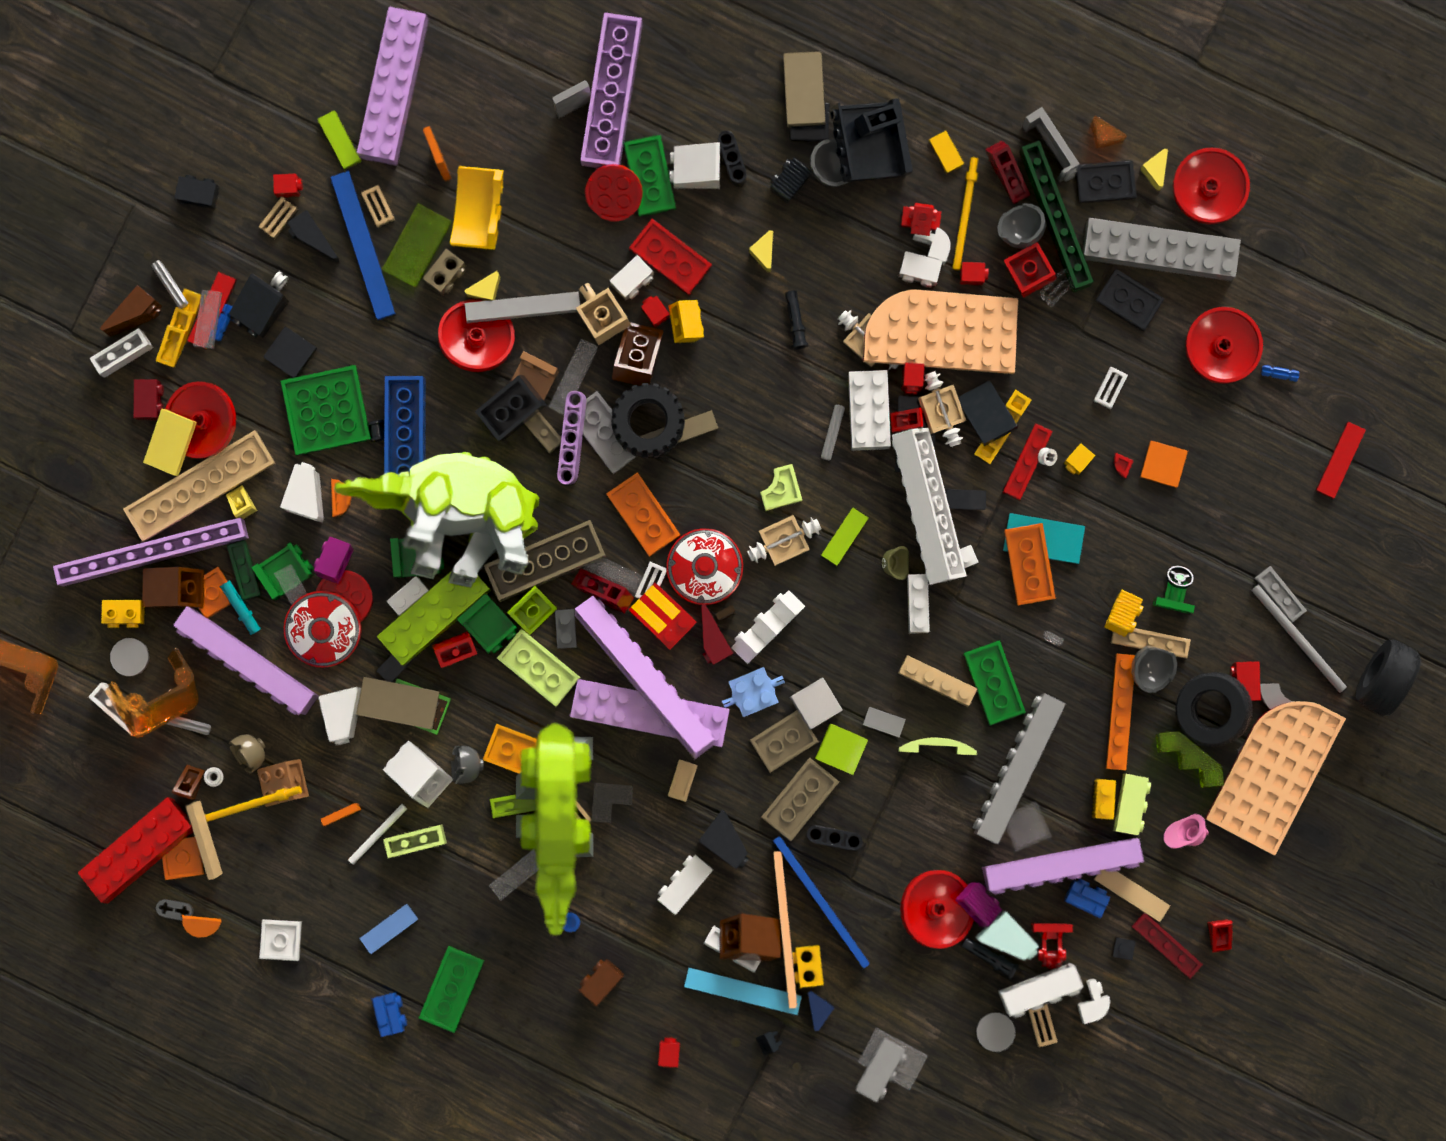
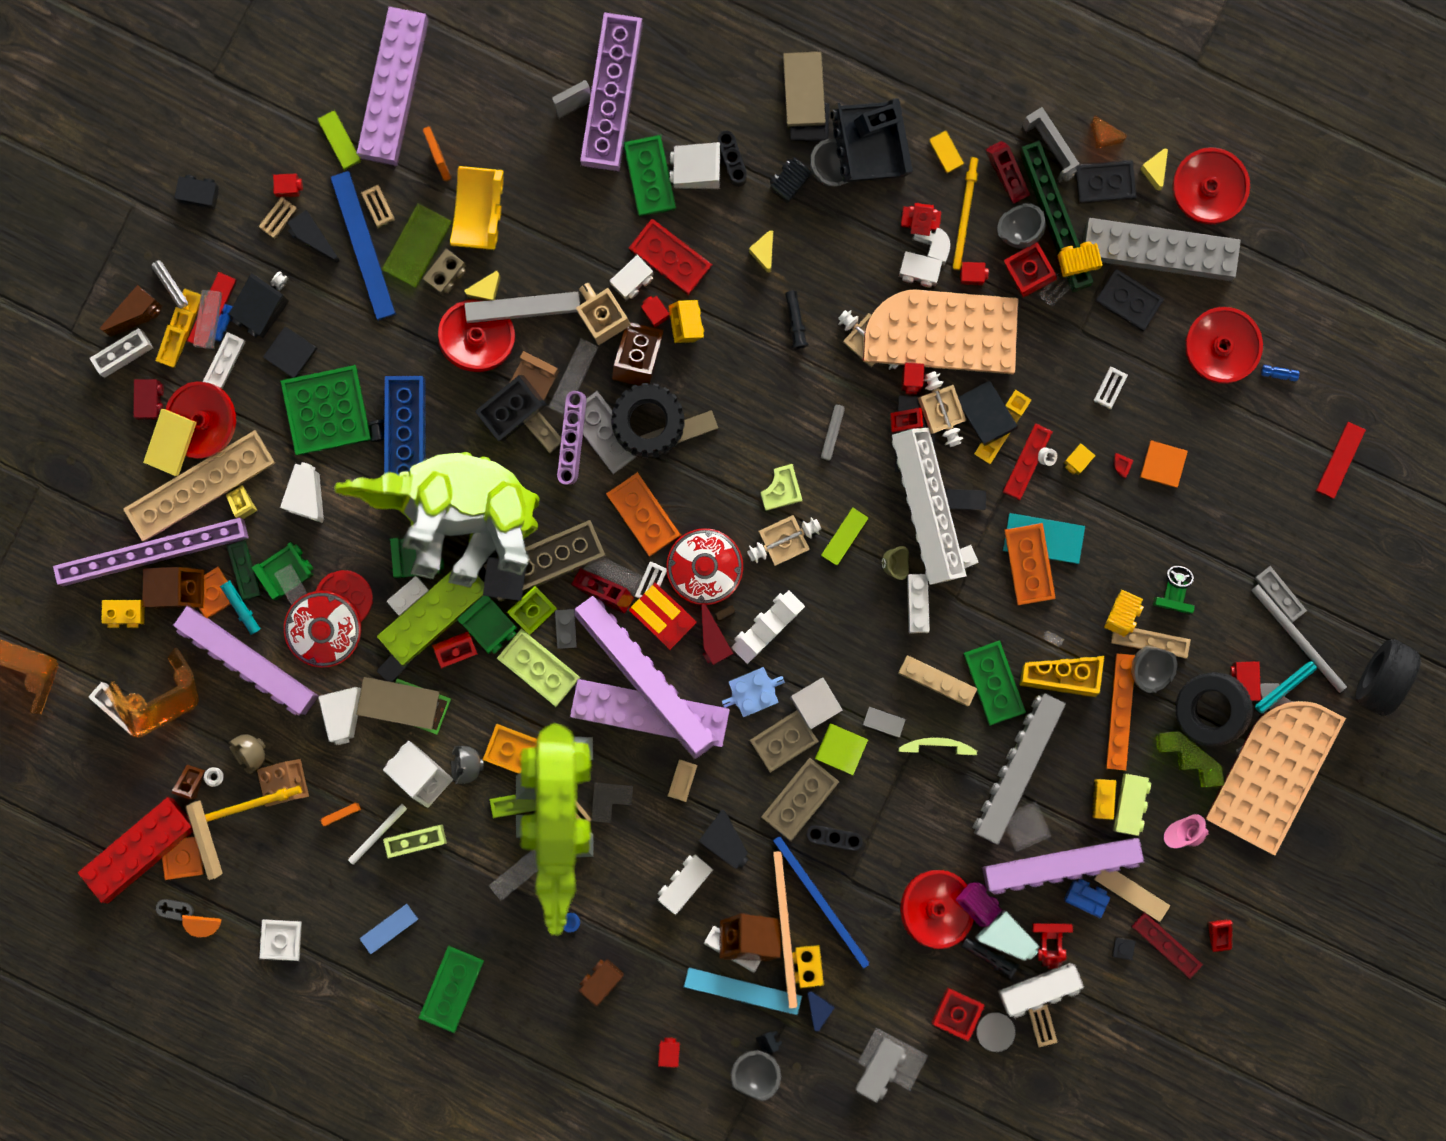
light grey tile [110,638,149,676] -> none
light grey axle [154,711,211,735] -> none
magenta brick [314,537,354,584] -> none
orange tile [331,479,352,517] -> none
blue brick [372,992,407,1037] -> none
red tile [585,164,643,221] -> none
white brick [848,370,891,451] -> none
white brick [1077,978,1110,1024] -> none
none -> white plate [203,332,246,389]
none -> black tile [483,557,526,601]
none -> dark grey cylinder [731,1050,781,1101]
none -> red brick [931,987,984,1041]
none -> yellow wedge [1020,656,1104,697]
none -> yellow brick [1058,242,1103,277]
none -> teal axle [1255,661,1317,713]

